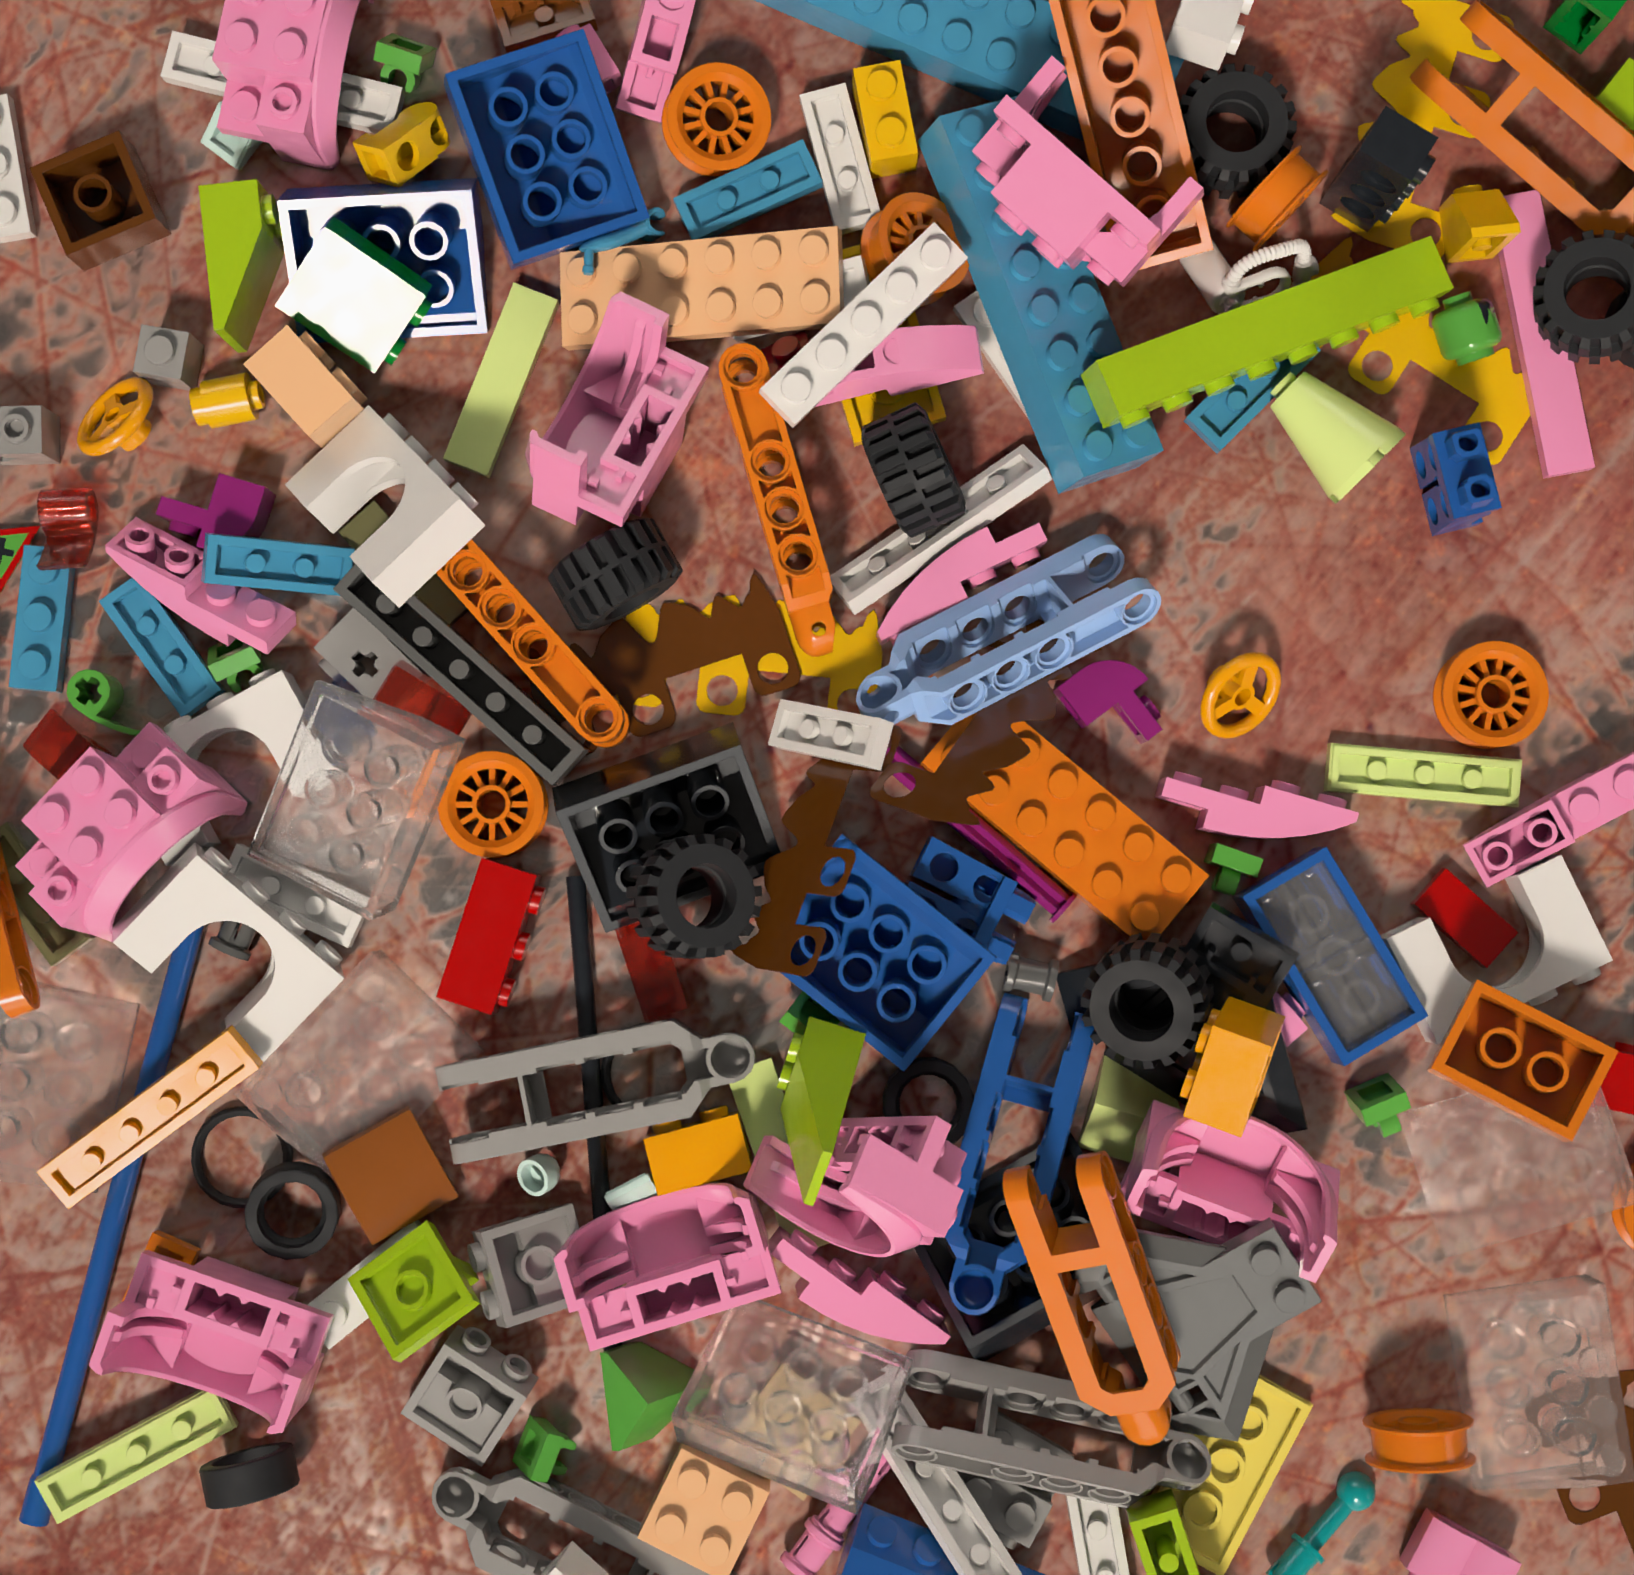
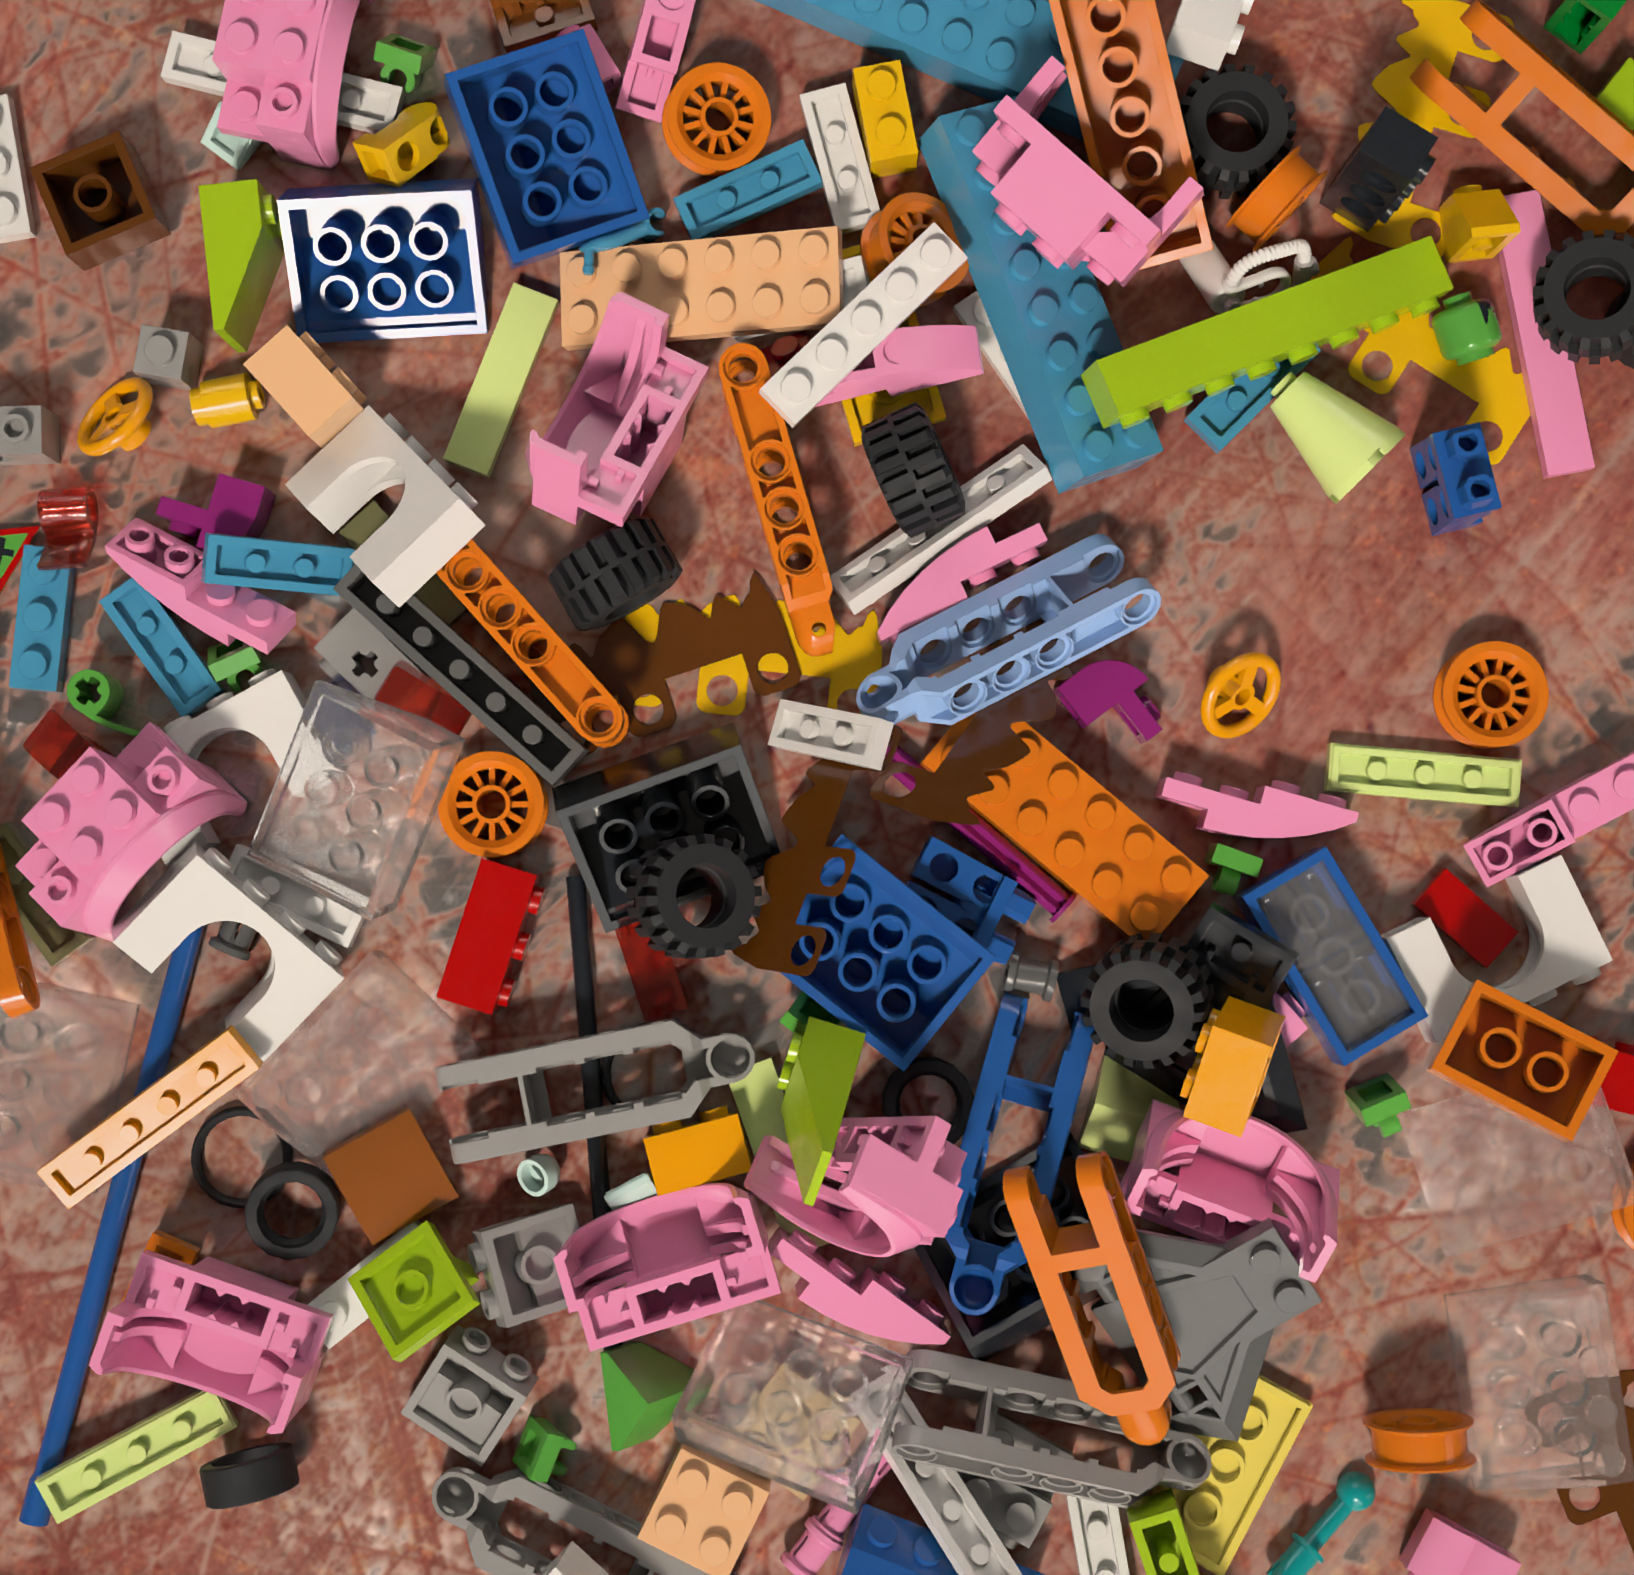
brick [275,217,433,373] -> none

